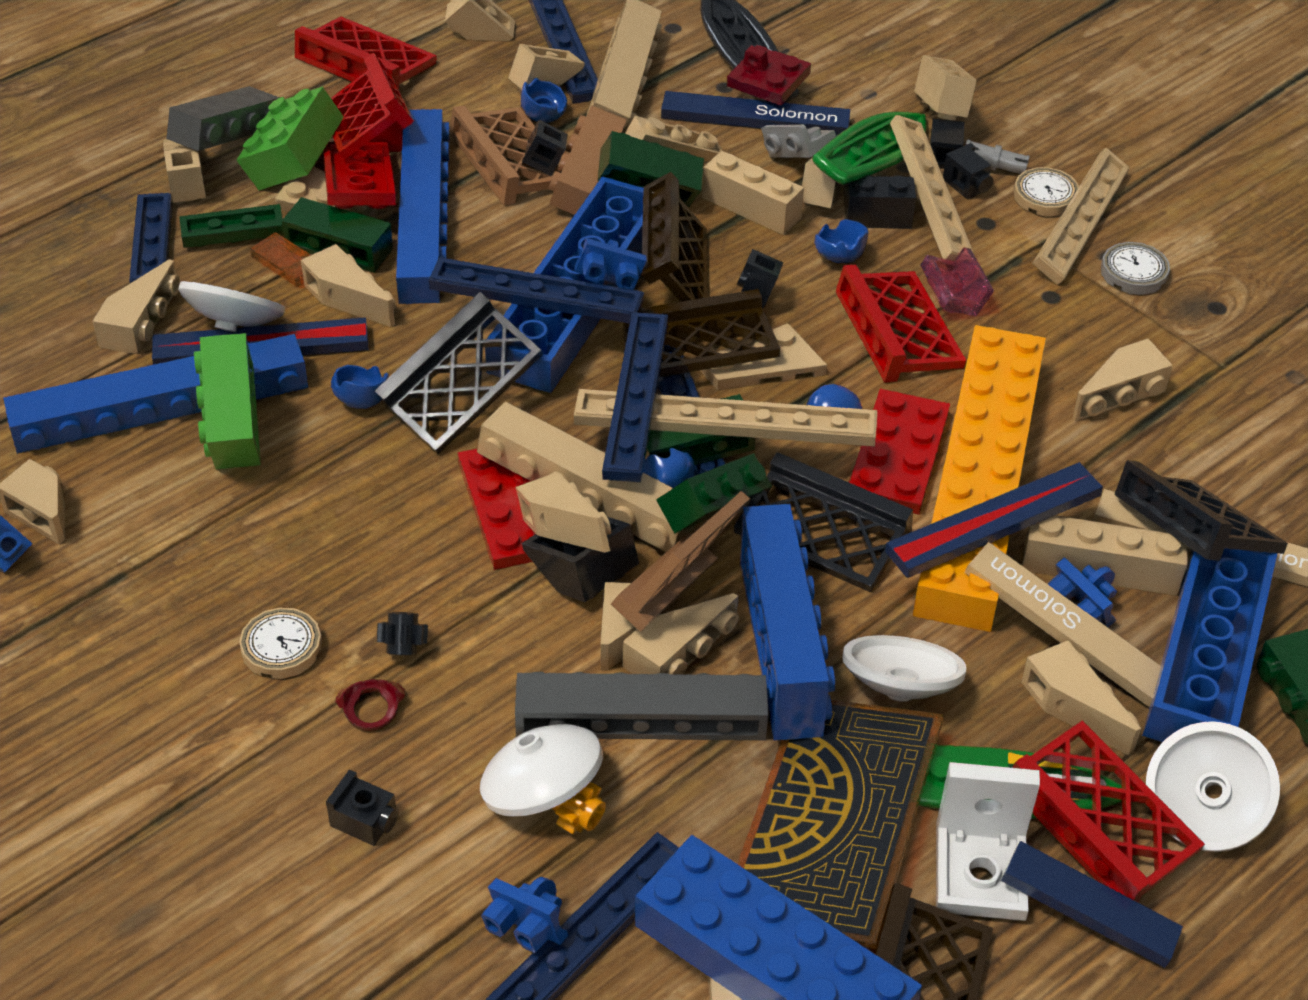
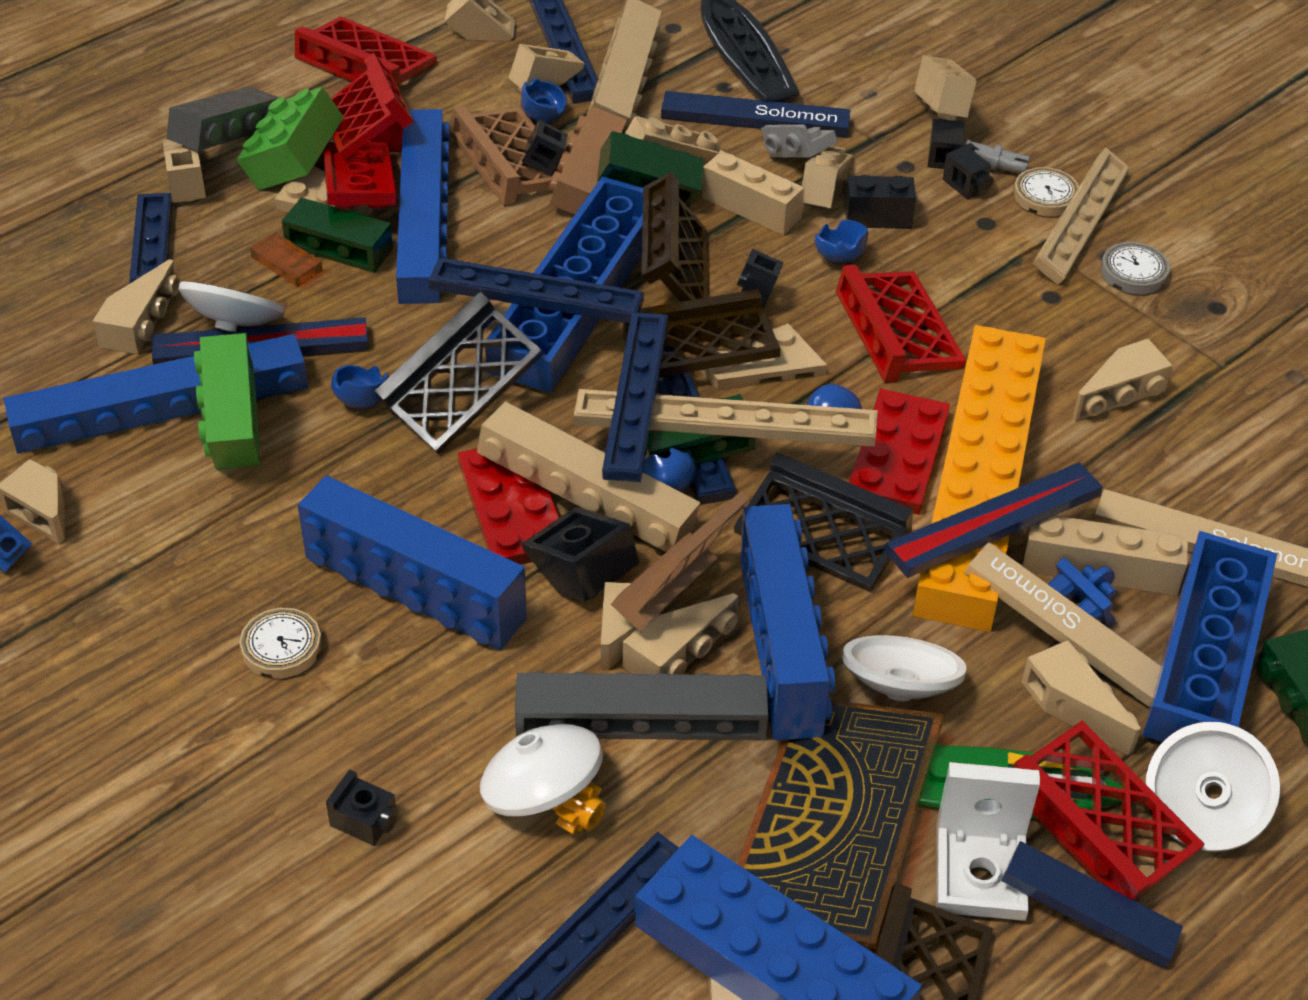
dark green plate [179,204,283,248] -> none
tan slope [301,244,396,327] -> none
dark red piece [335,679,405,731] -> none
black gear [377,612,428,655] -> none
blue hips [481,877,568,953] -> none
tan slope [516,472,611,553] -> none
blue hips [574,238,647,290] -> none
dark green brick [656,453,772,534] -> none
dark red hinge [727,45,811,105] -> none
green piece [812,111,927,185] -> none
tan tile [890,115,976,269] -> none
clear pink bracket [920,247,994,317] -> none
black fence [1114,460,1288,561] -> none
none -> blue brick [298,475,527,651]

